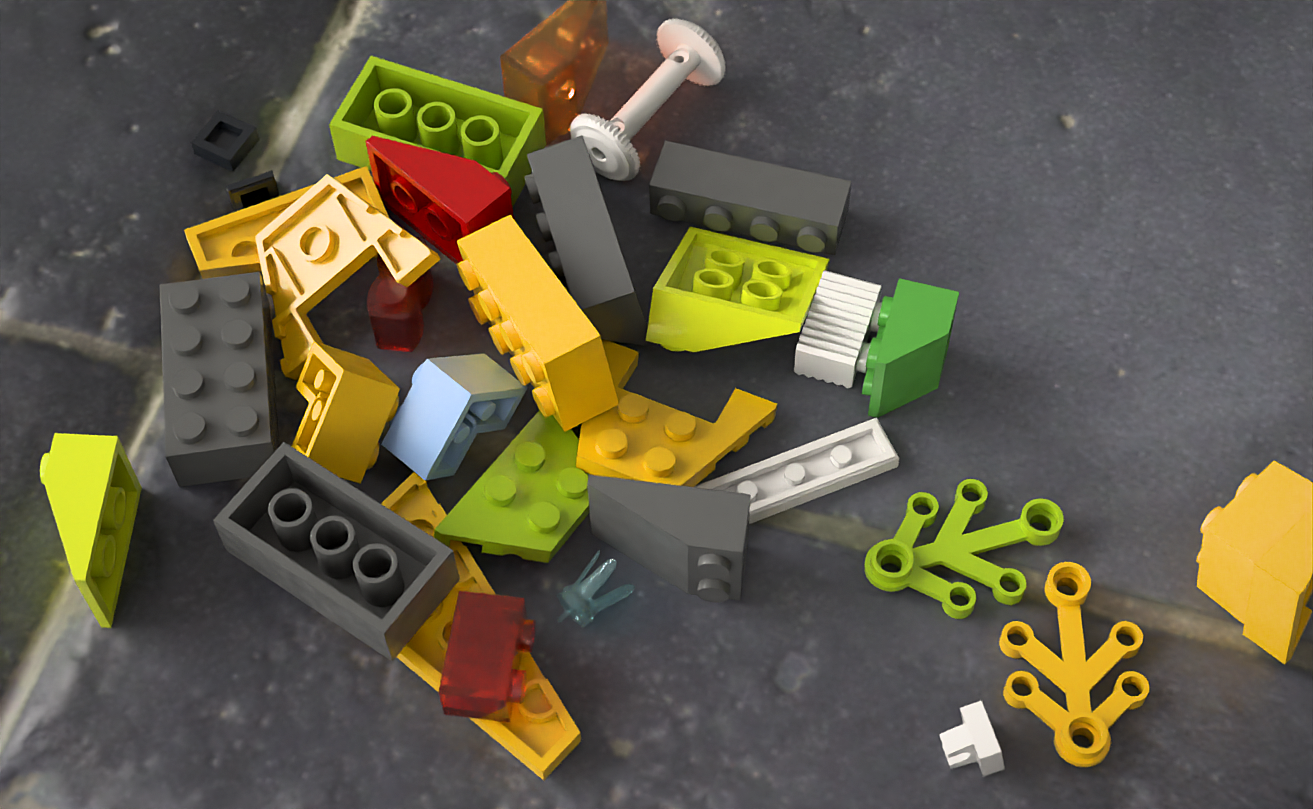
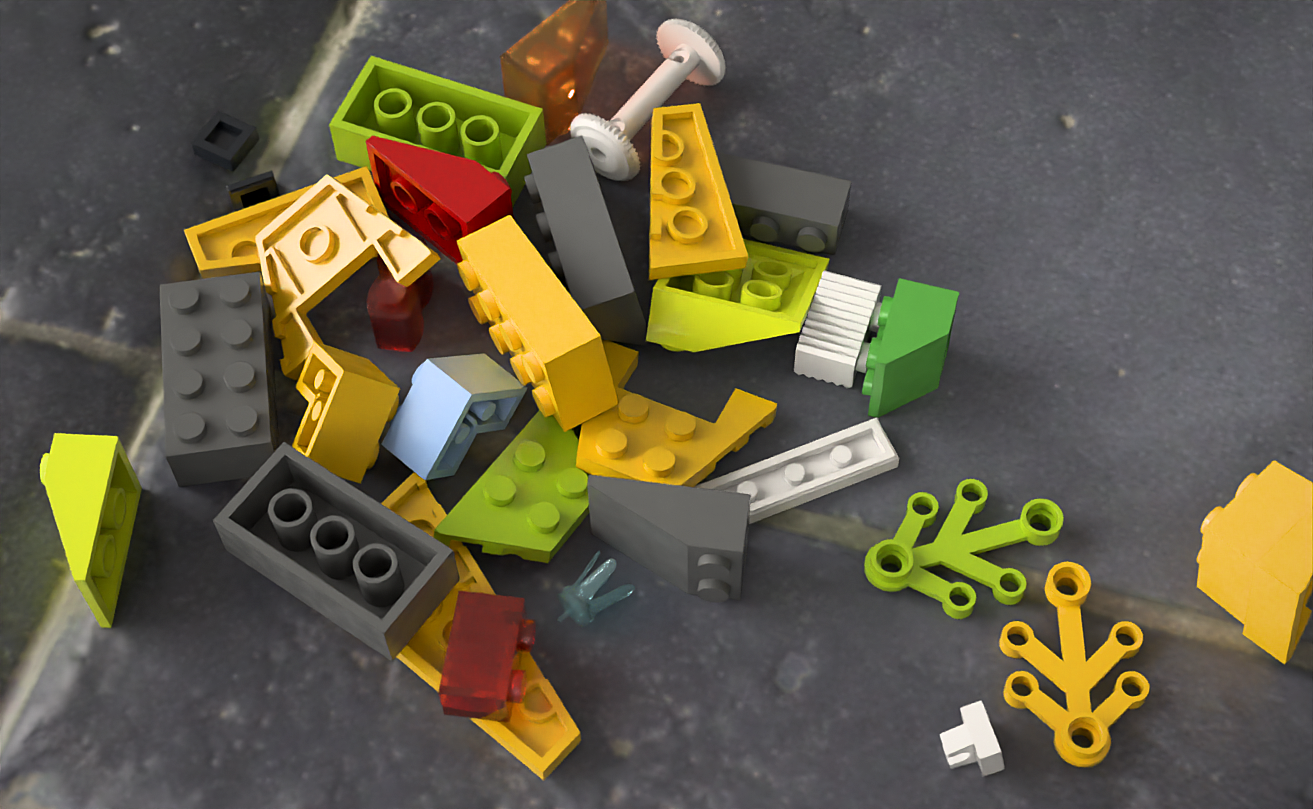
none -> yellow wing [649,103,748,280]

